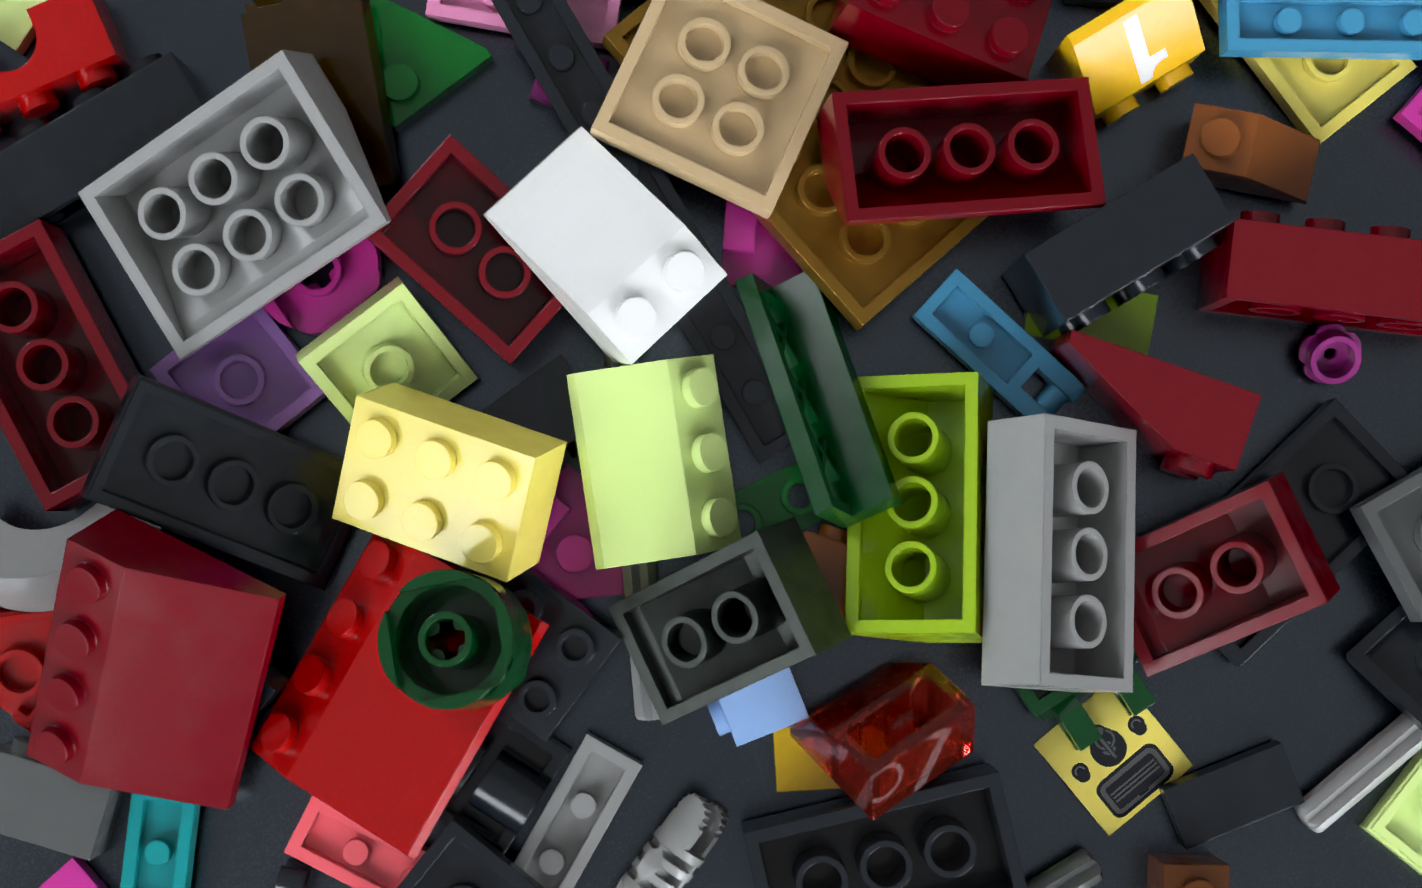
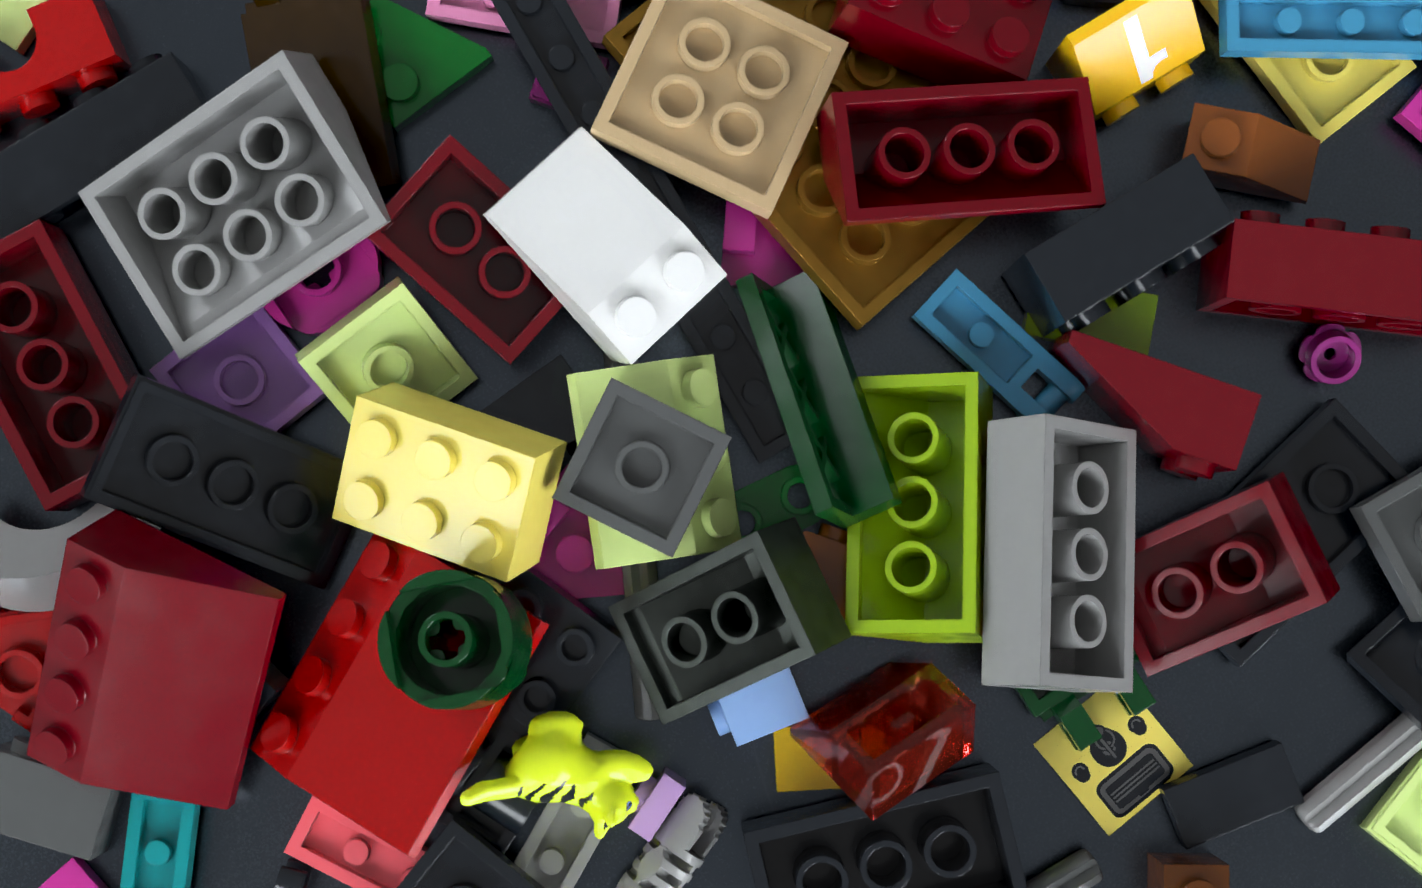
none -> neon yellow animal [460,711,654,839]
none -> dark grey plate [552,378,732,557]
none -> lavender plate [628,766,686,842]

